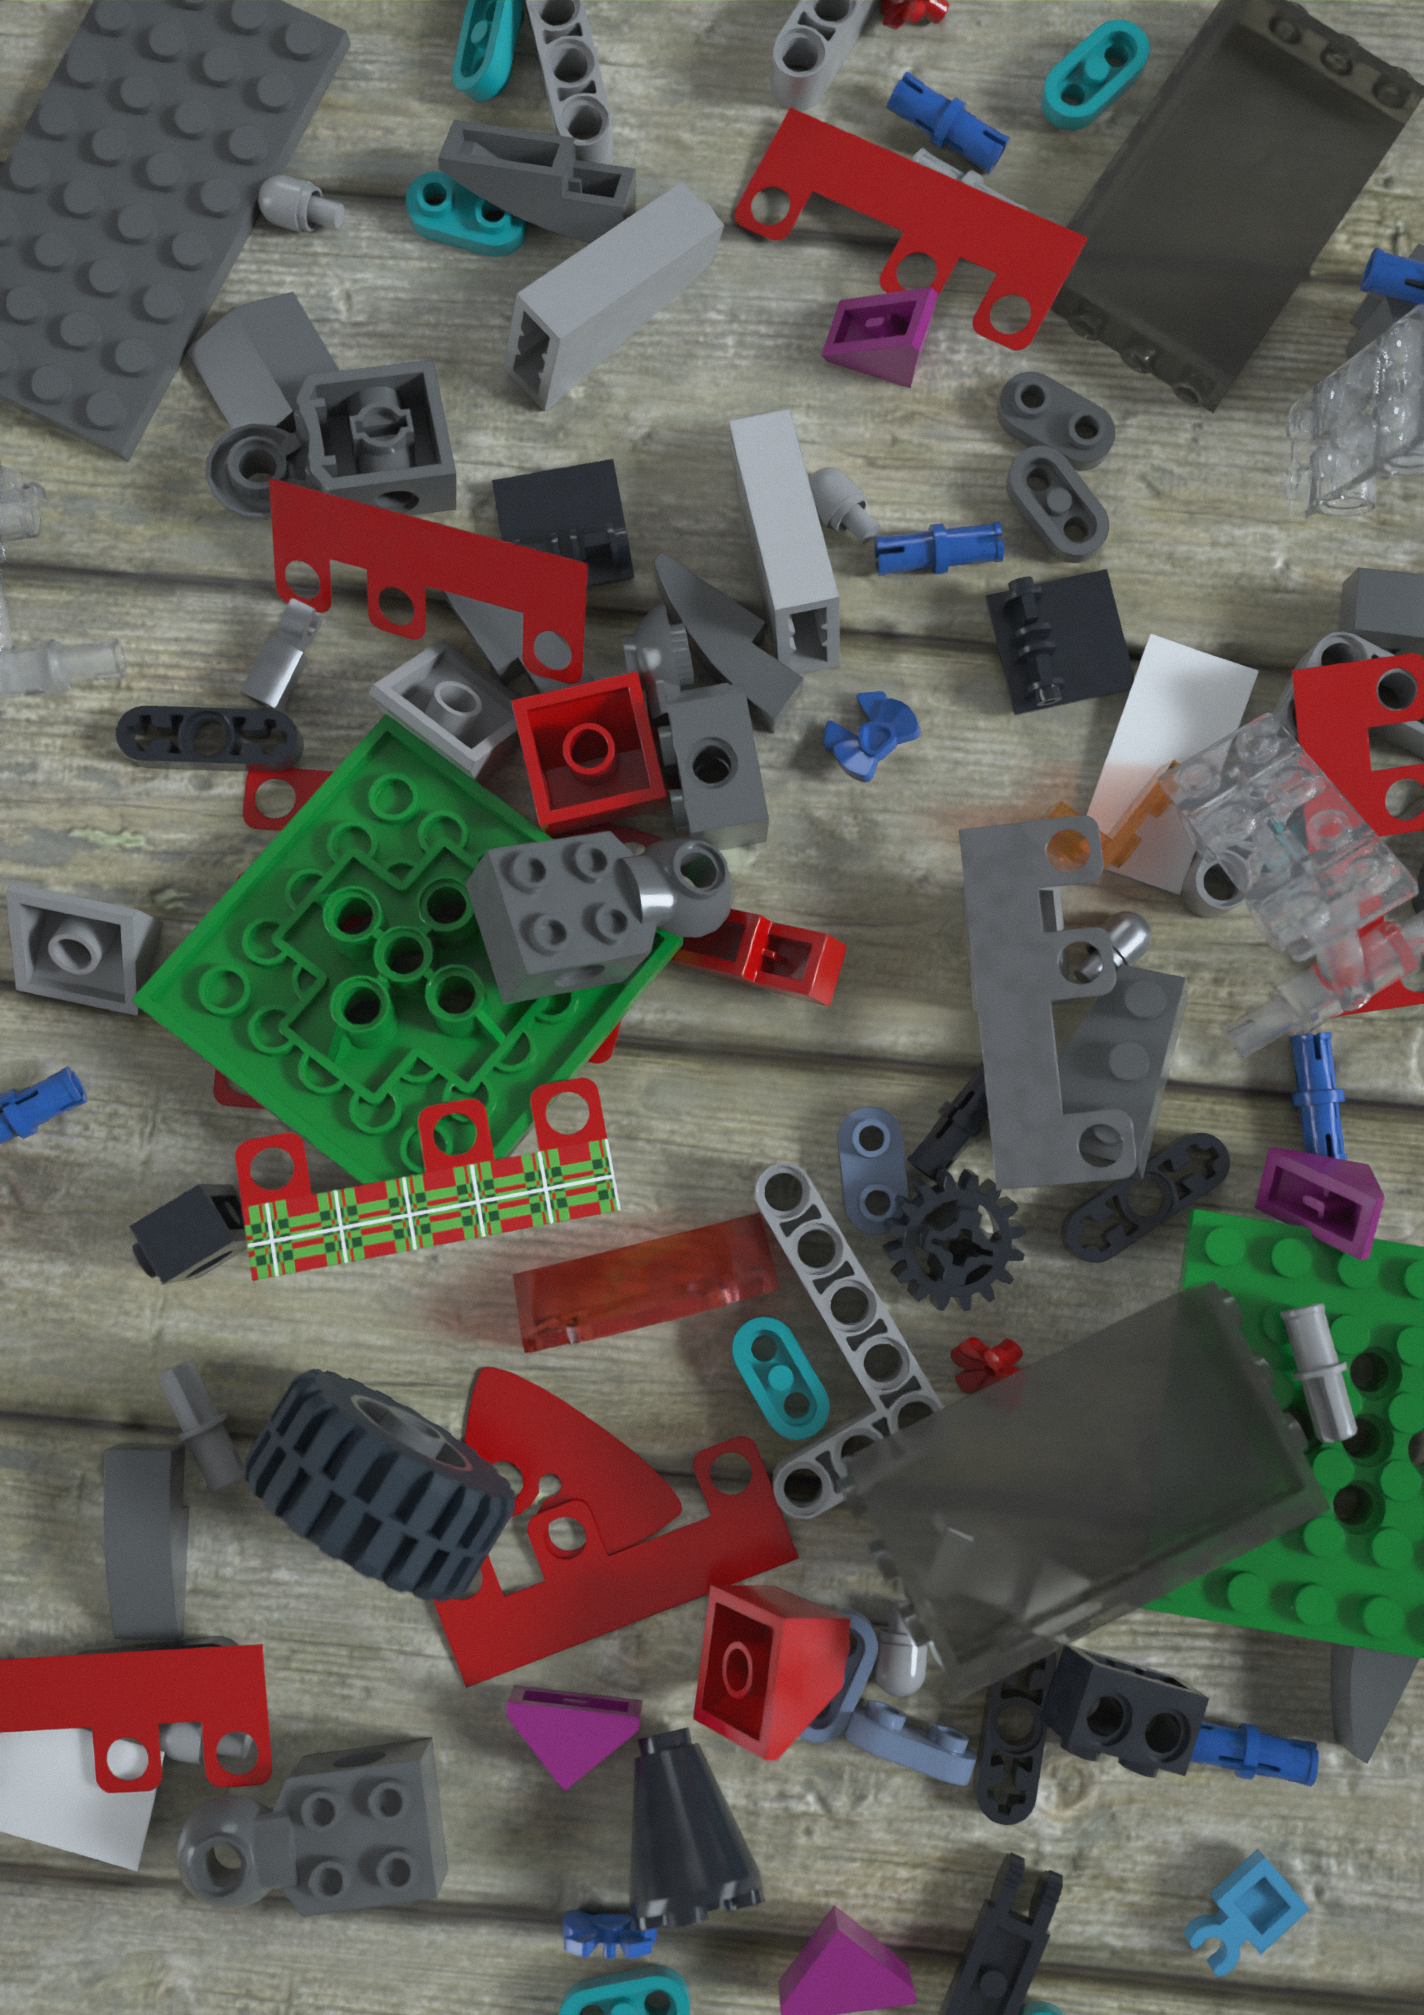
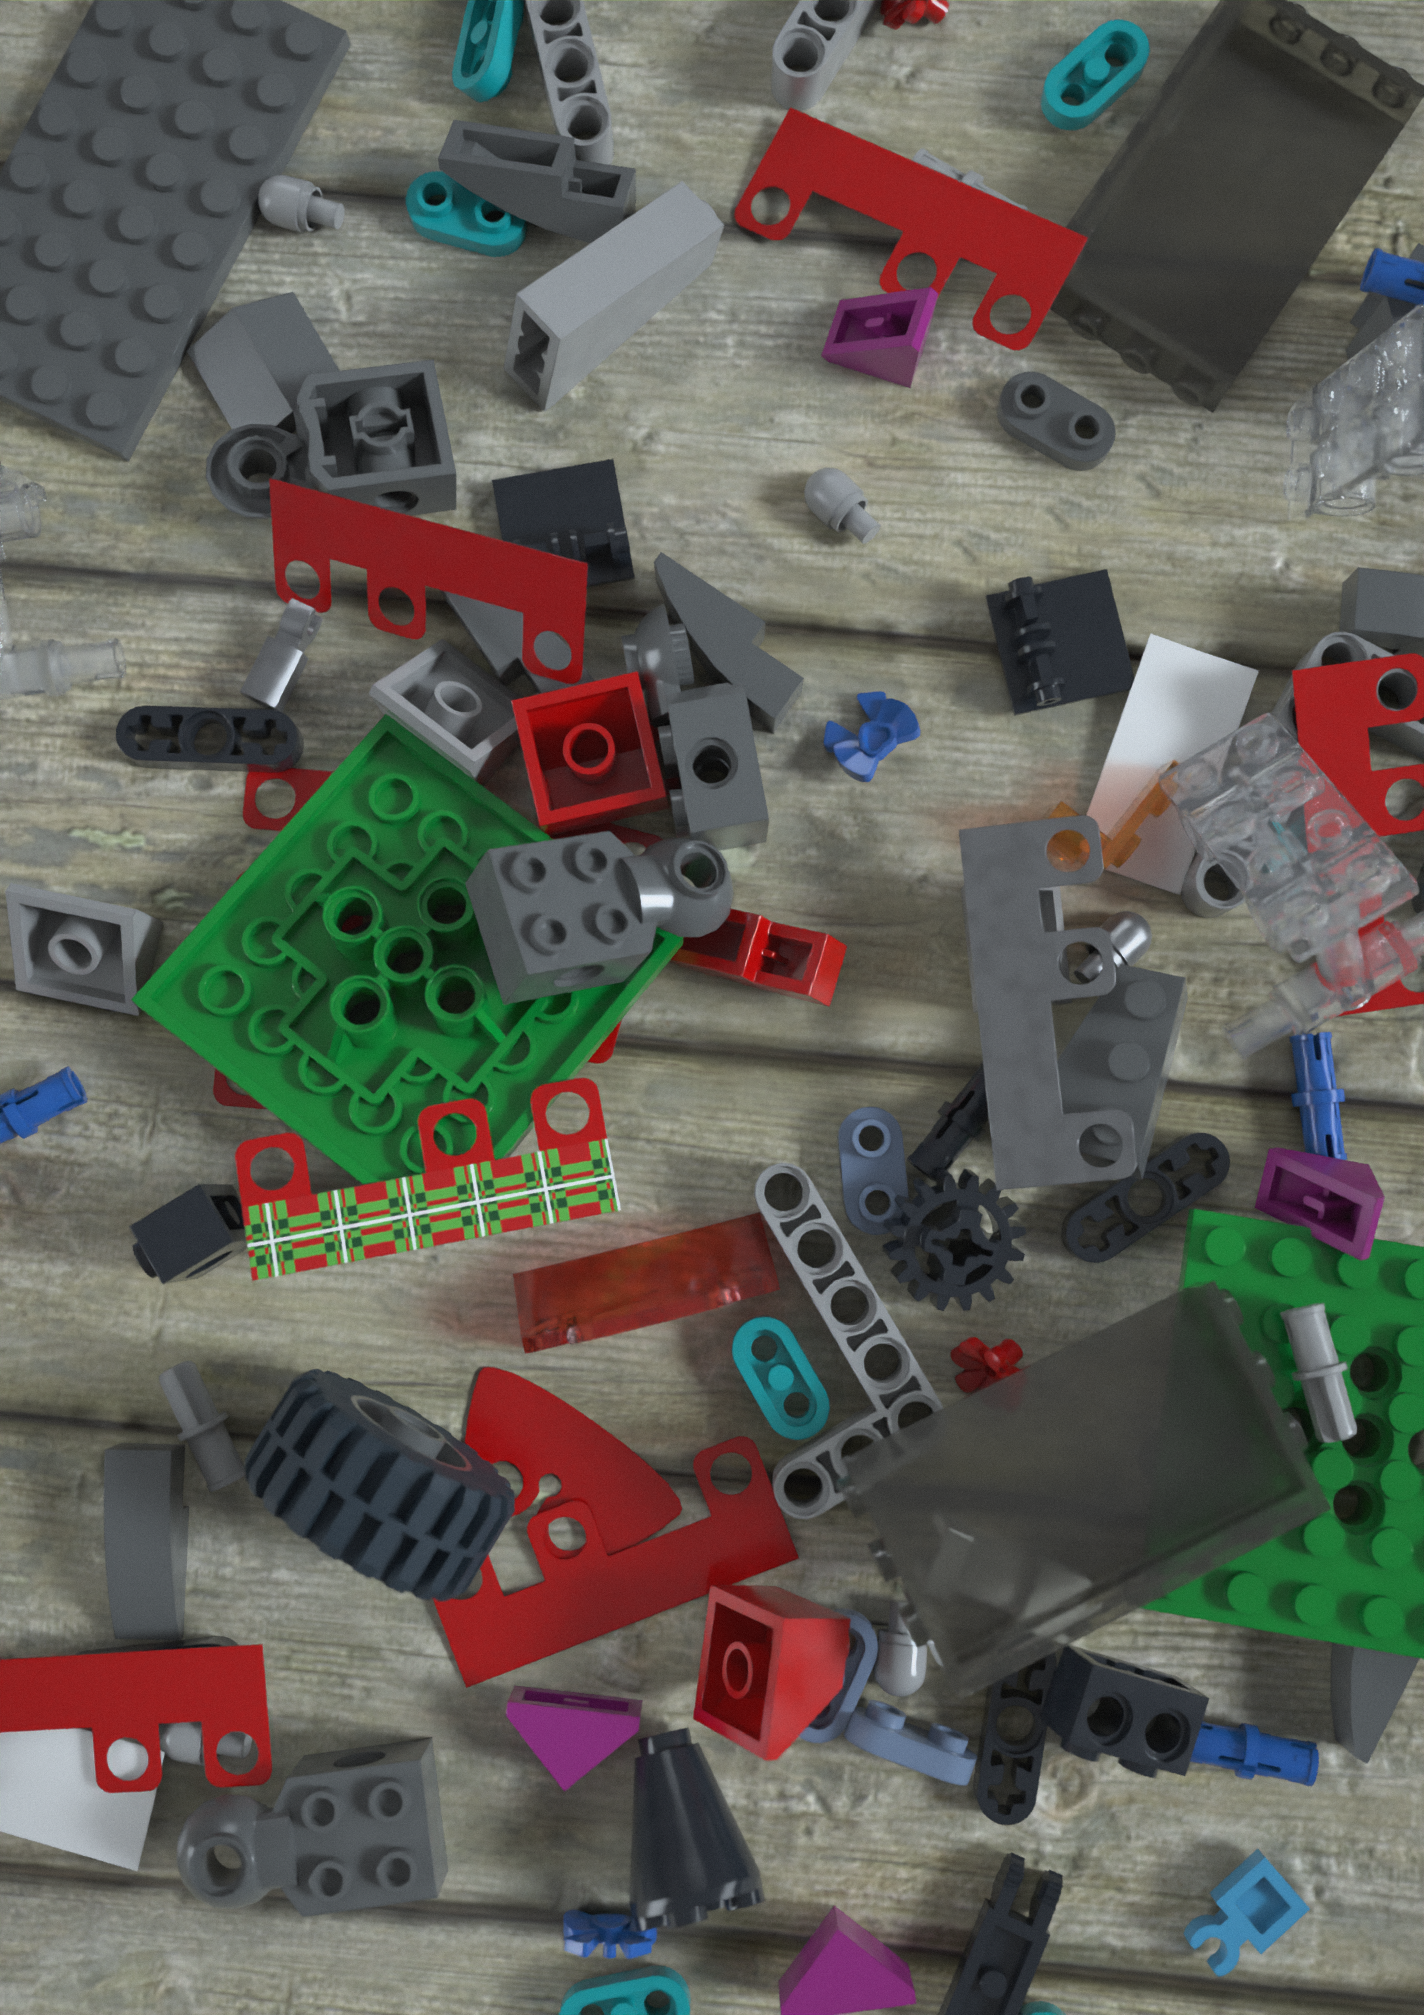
light grey slope [728,409,840,674] -> none
blue pin [874,521,1004,576] -> none
blue pin [886,71,1010,175] -> none
dark grey plate [1006,445,1110,563] -> none

